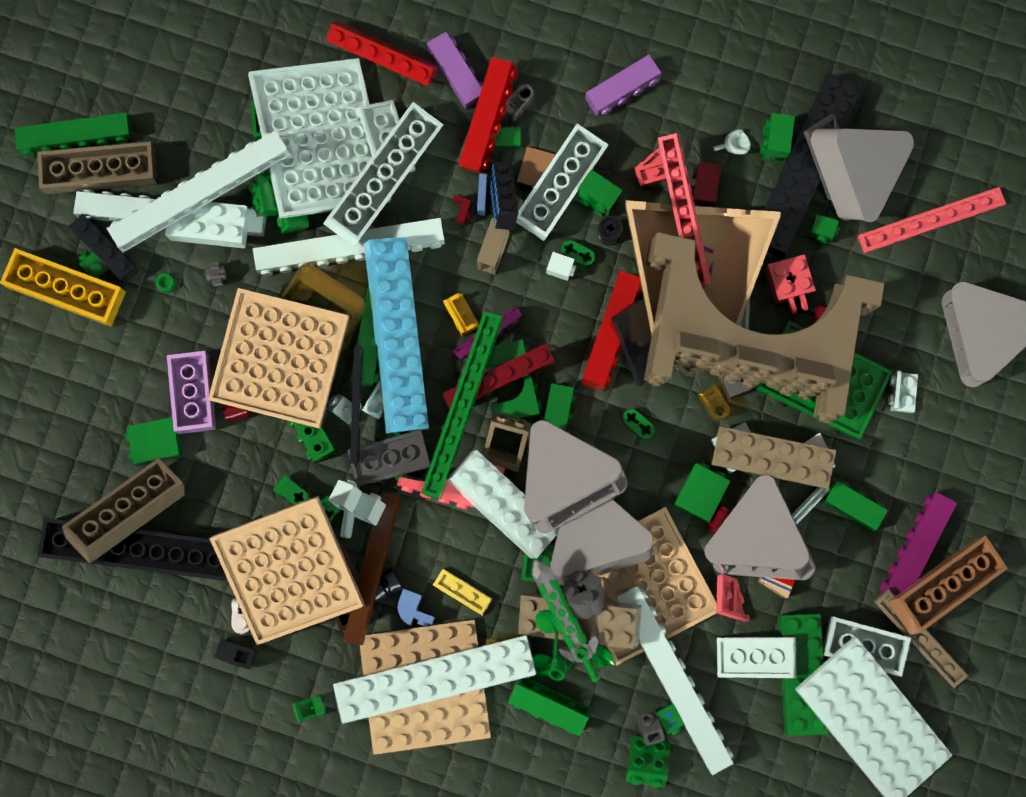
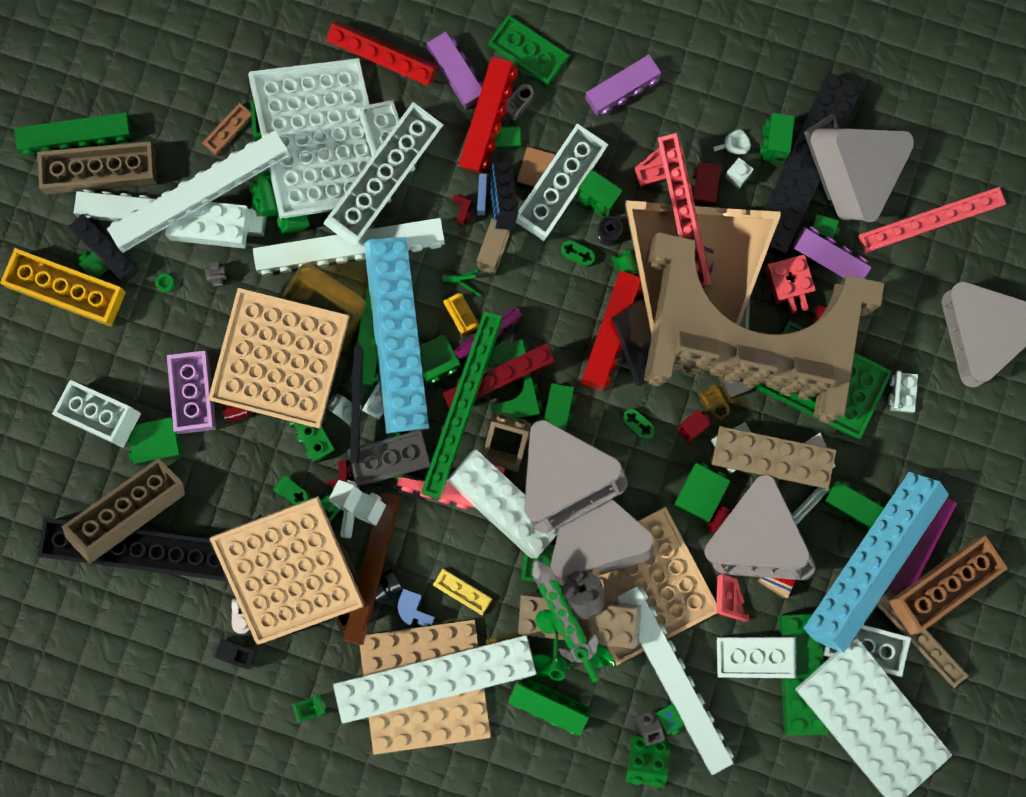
light aqua brick [546,252,576,281] -> none
none -> light aqua brick [52,380,141,448]
none -> medium nougat tile [202,103,252,156]
none -> dark red bracket [327,460,352,489]
none -> green bracket [419,335,461,384]
none -> green plant [442,269,482,297]
none -> green tile [487,14,569,86]
none -> green piece [611,249,638,274]
none -> dark red brick [676,409,710,443]
none -> light aqua brick [725,158,754,189]
none -> medium lavender brick [792,226,871,279]
none -> medium azure brick [804,472,949,653]

